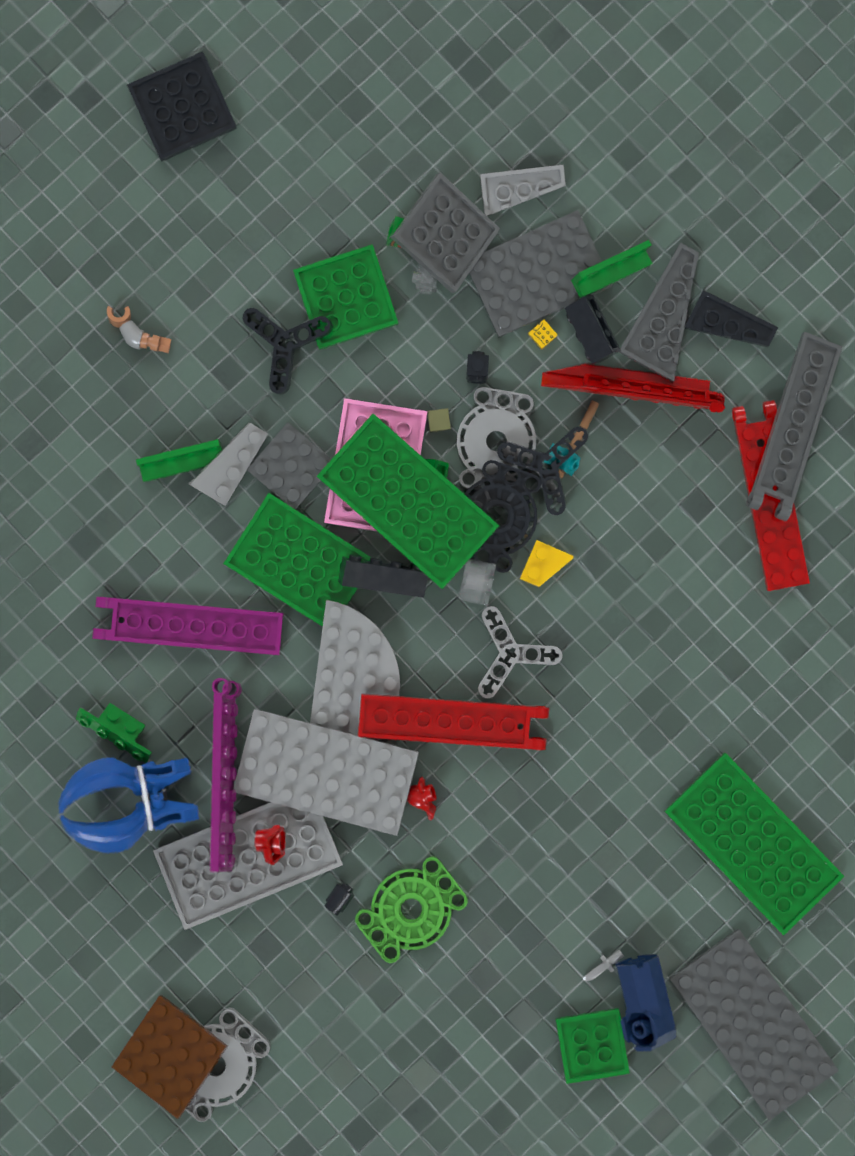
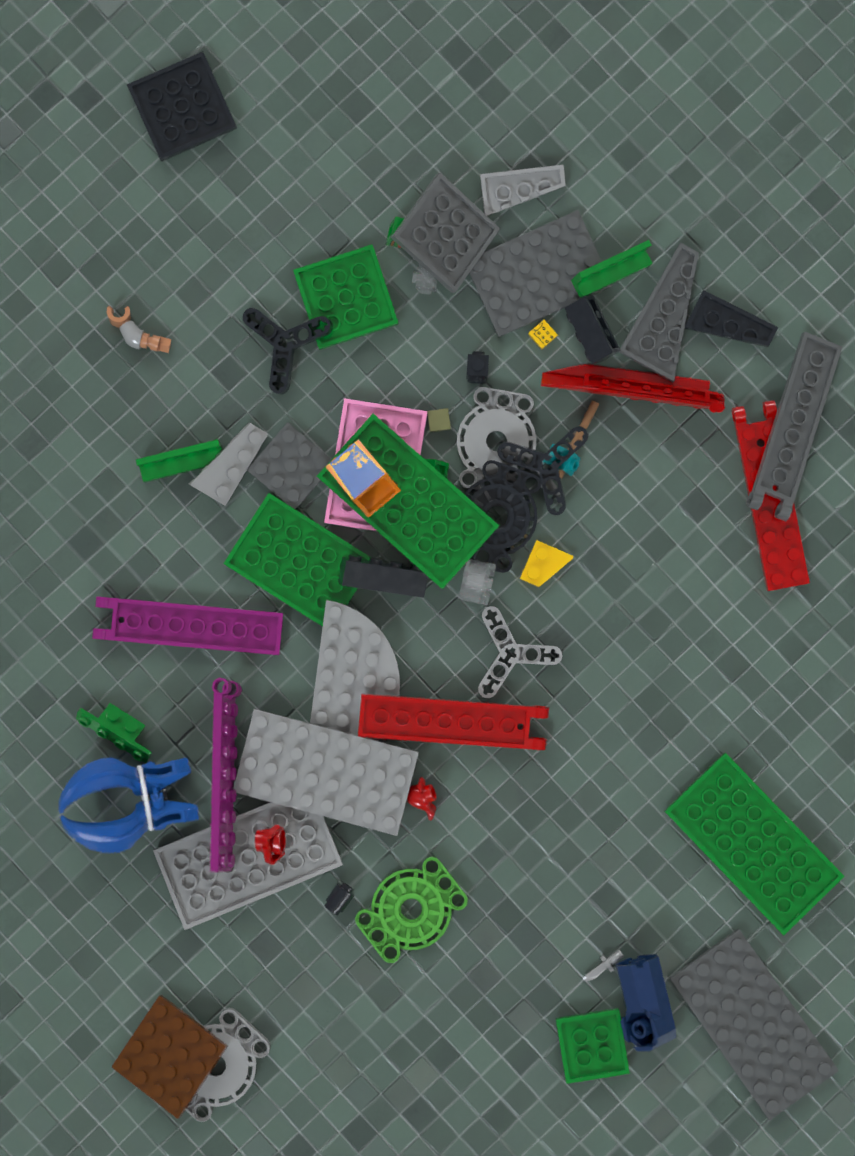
none -> slope [326,439,401,518]

